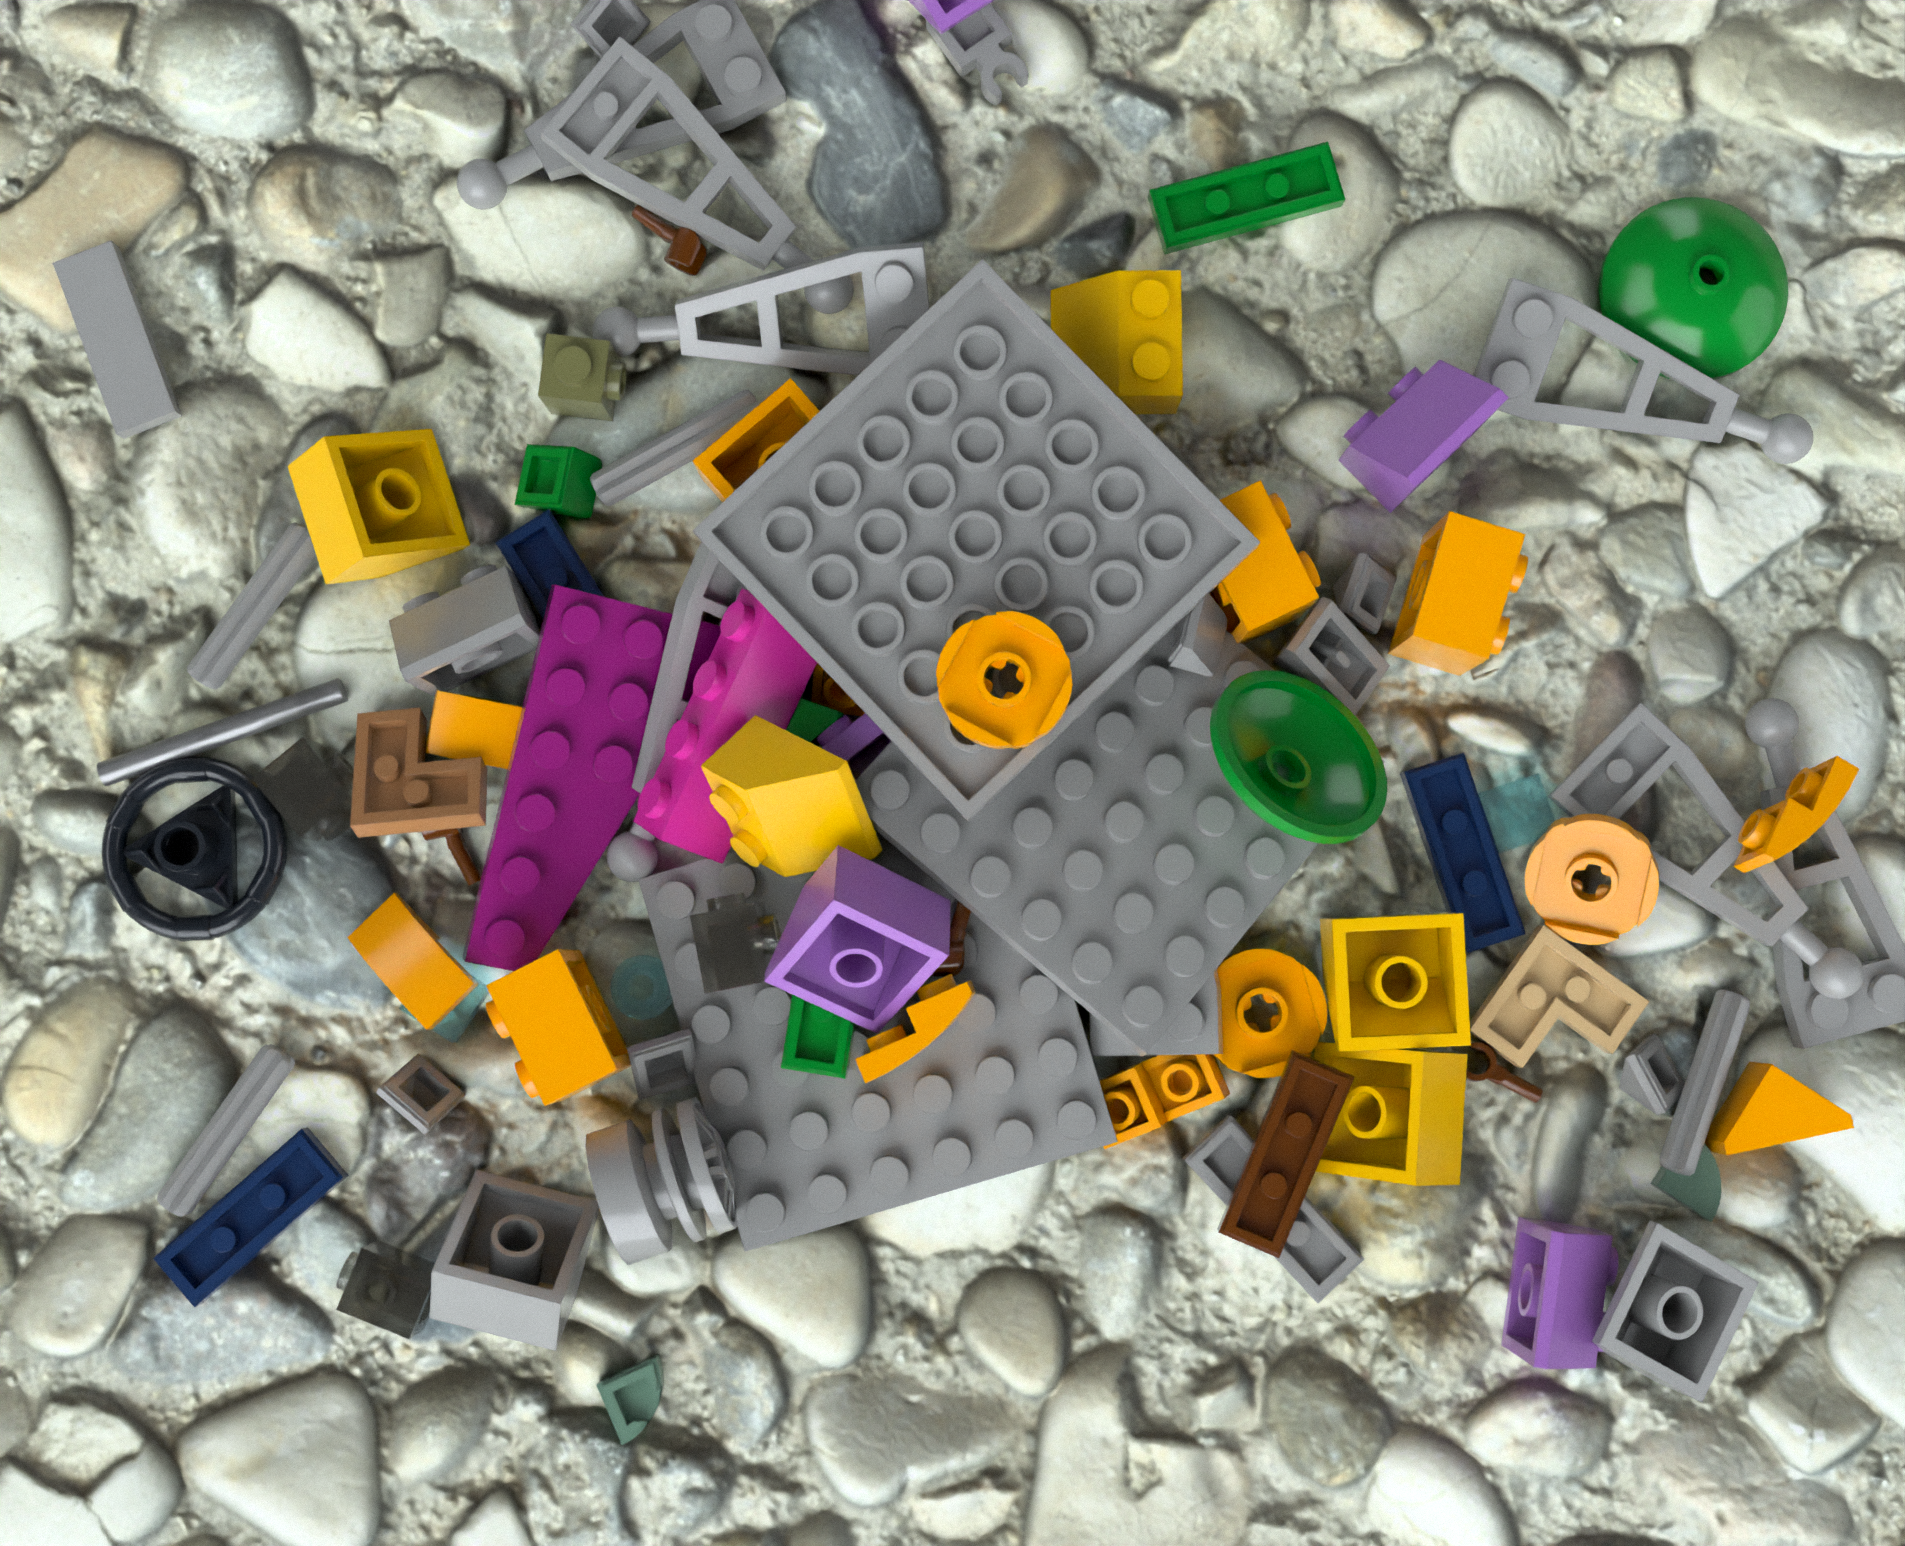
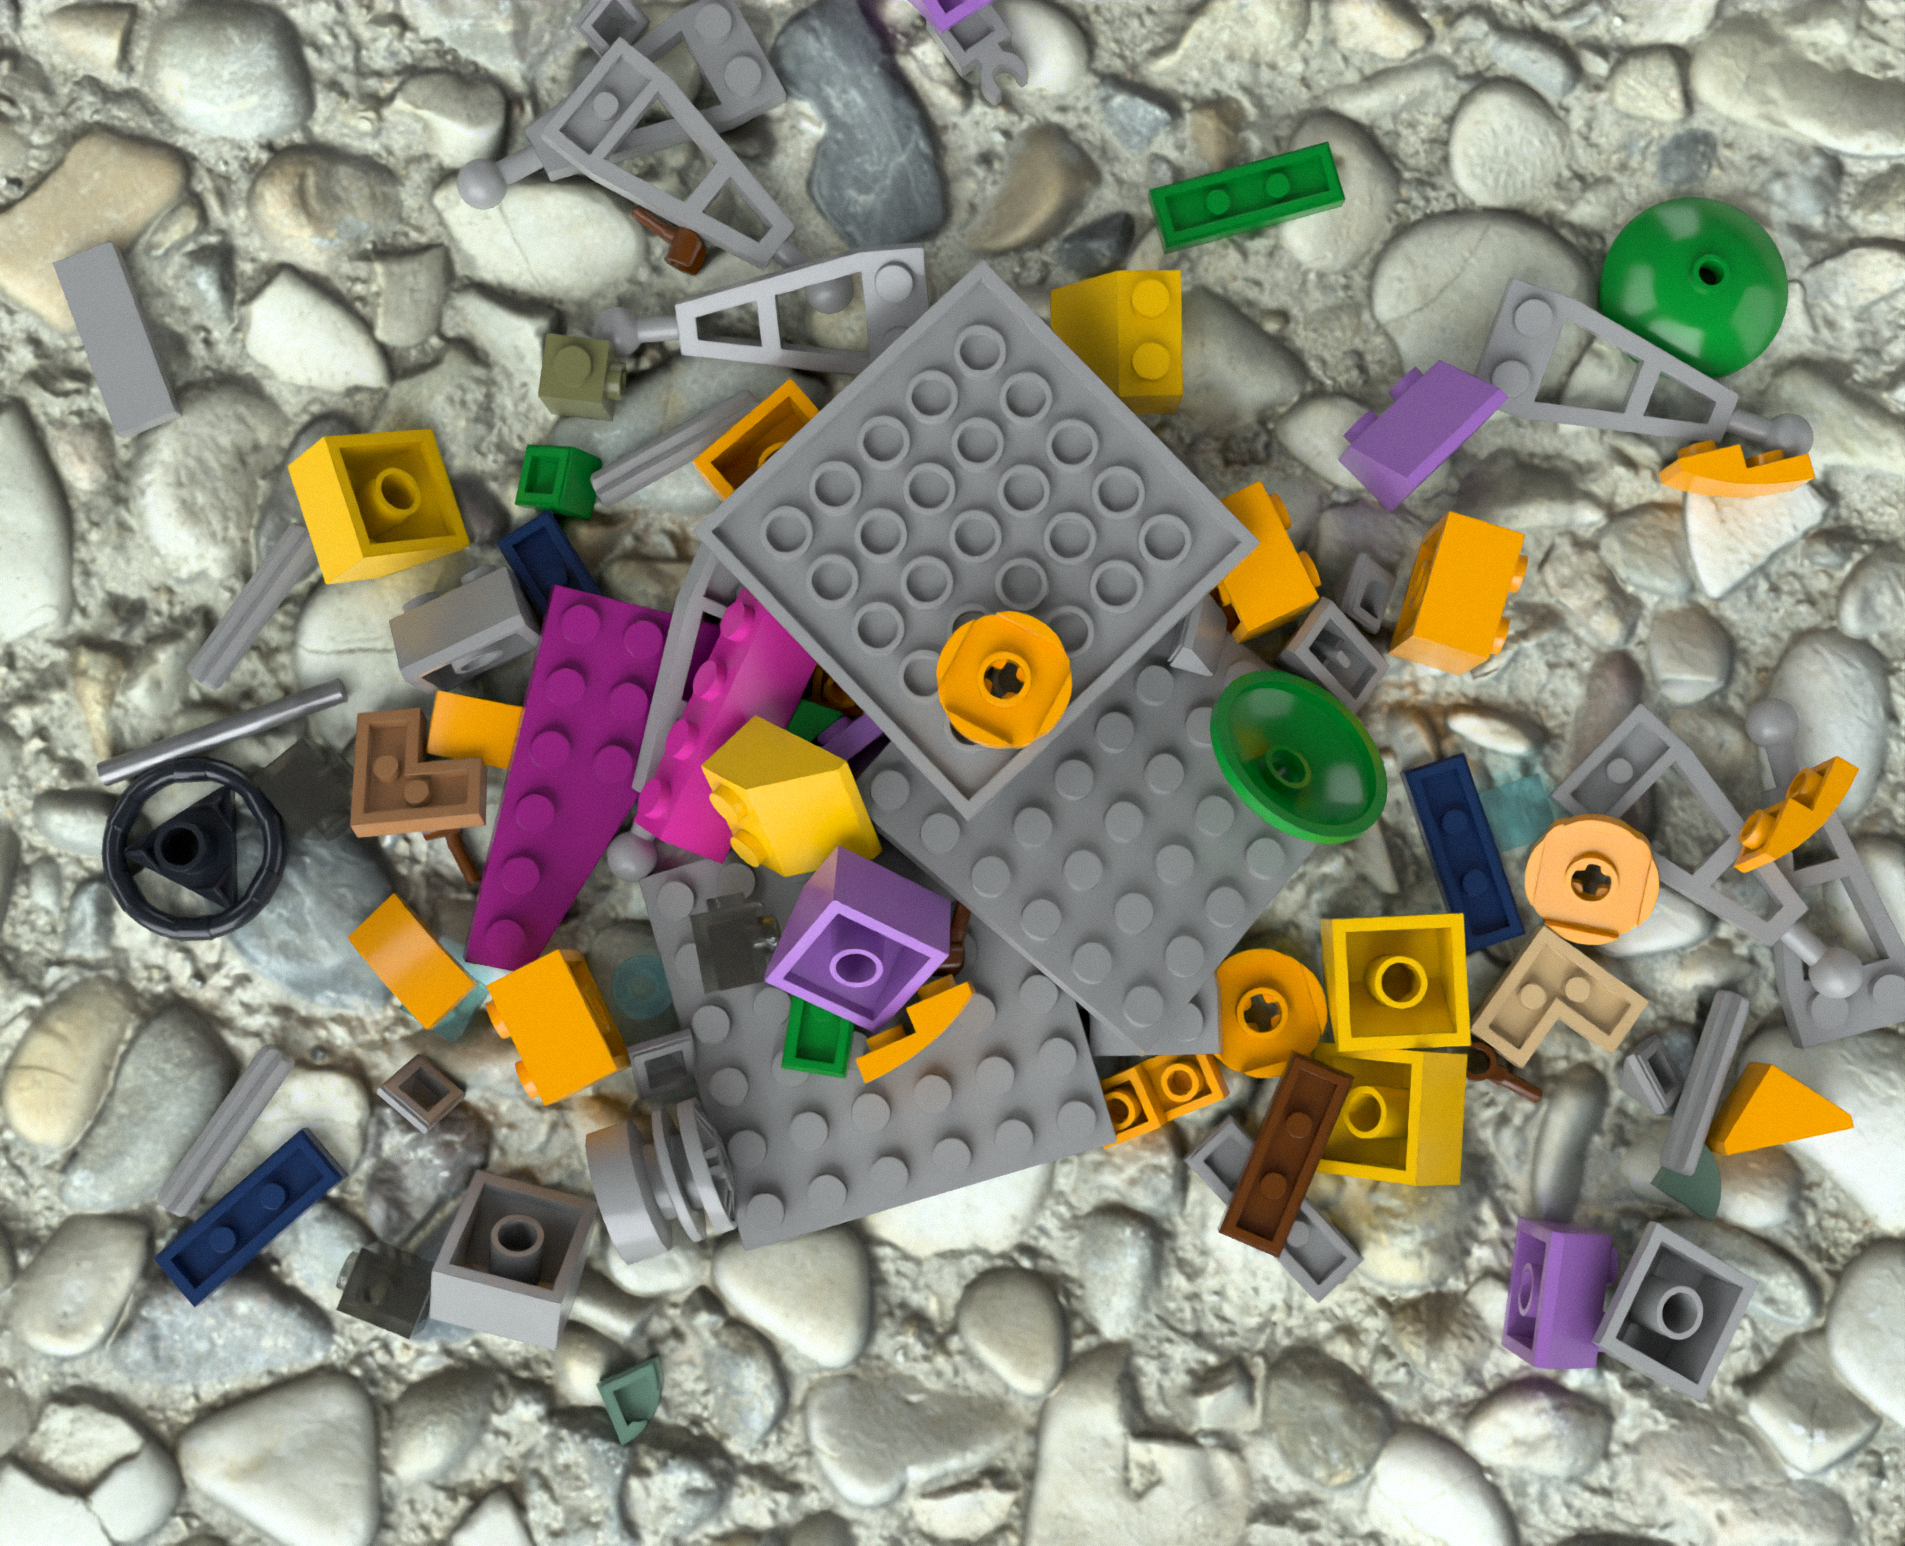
none -> light orange slope [1659,440,1815,497]

